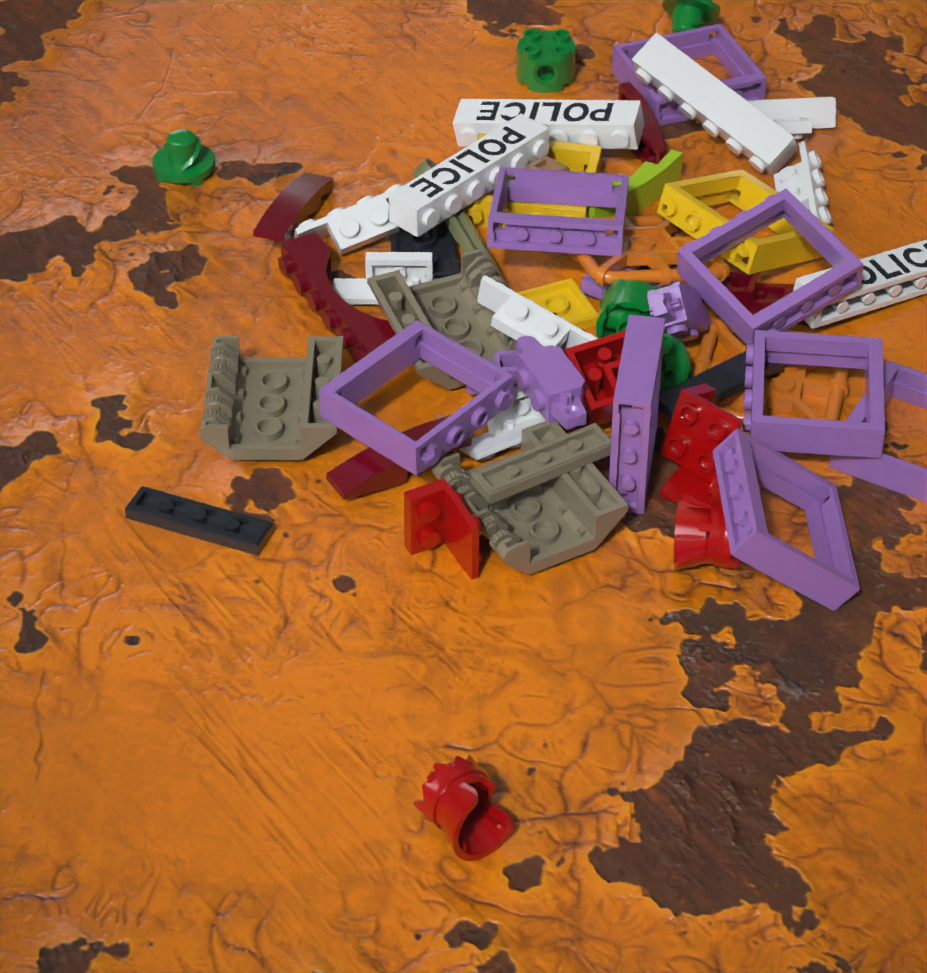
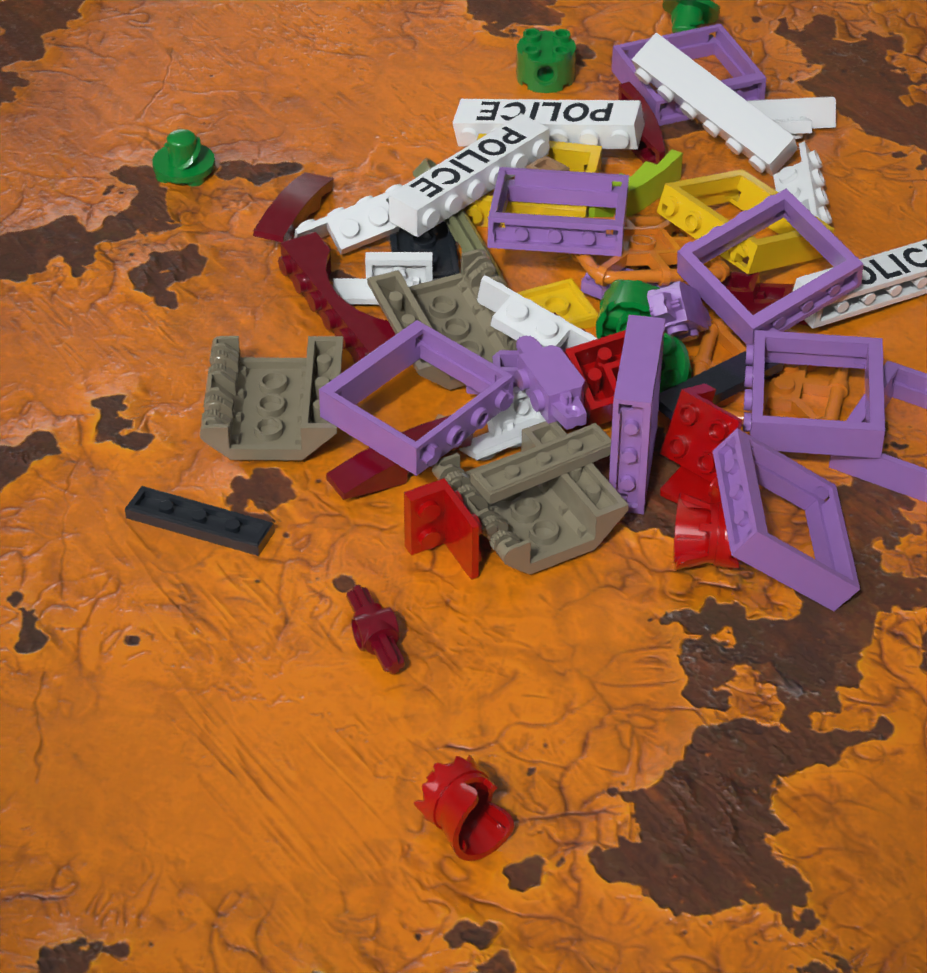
none -> dark red axle [346,585,405,675]

